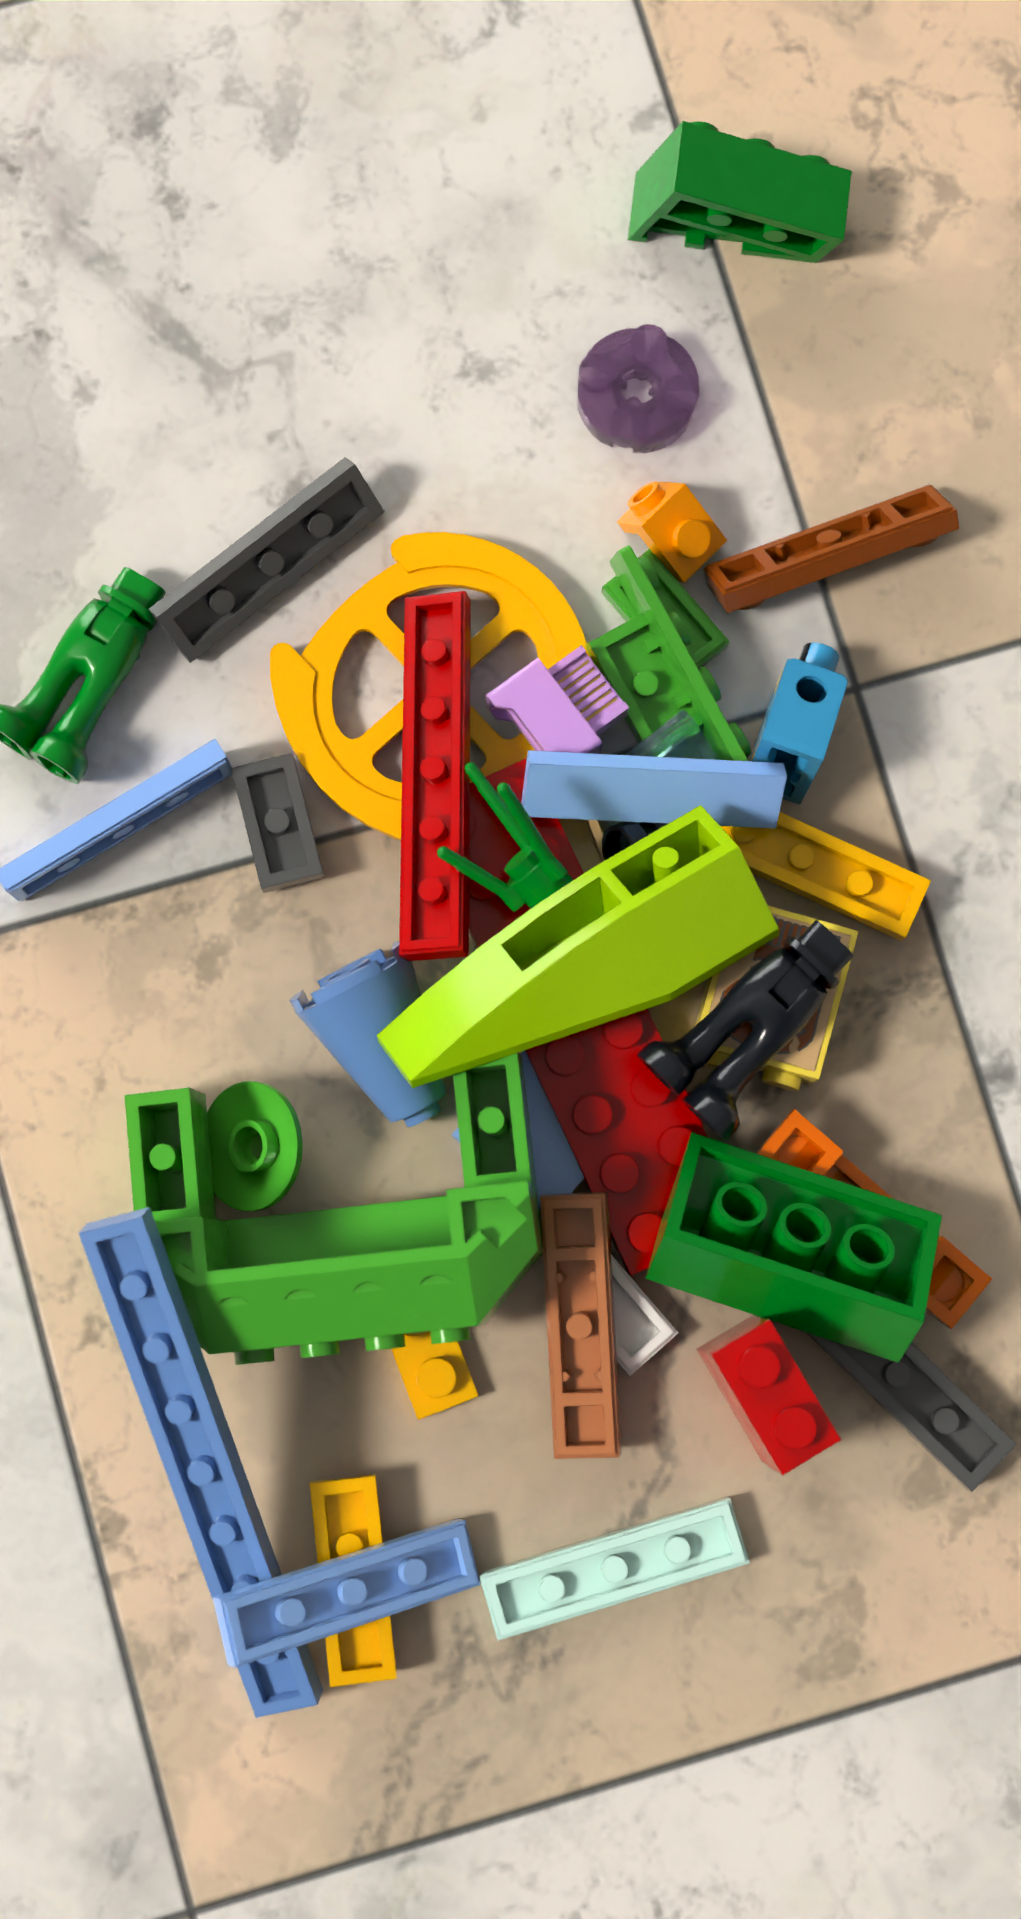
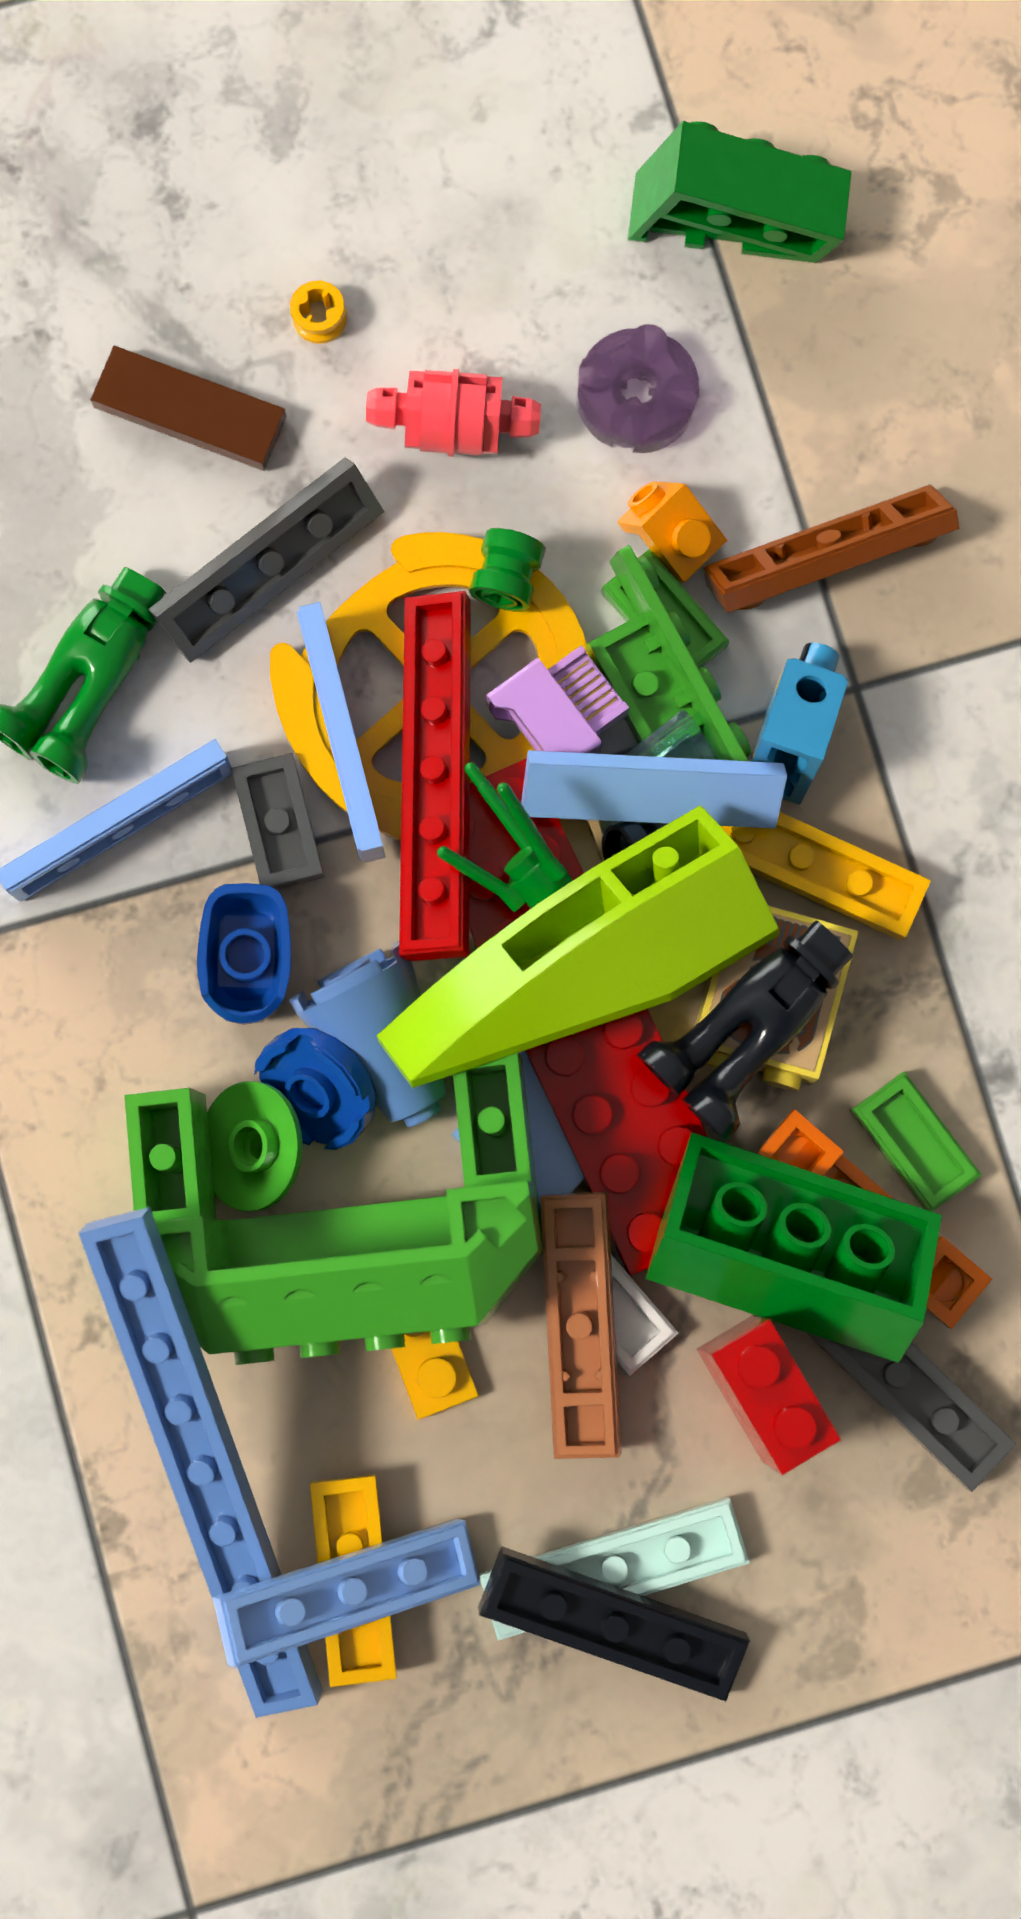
none -> reddish brown tile [90,345,287,471]
none -> blue piece [197,883,291,1025]
none -> blue tile [254,1028,376,1150]
none -> yellow bush [290,280,347,344]
none -> light blue tile [297,602,386,863]
none -> coral piece [366,369,541,457]
none -> green wheel [469,528,546,612]
none -> black tile [478,1546,750,1702]
none -> bright green tile [850,1071,982,1212]

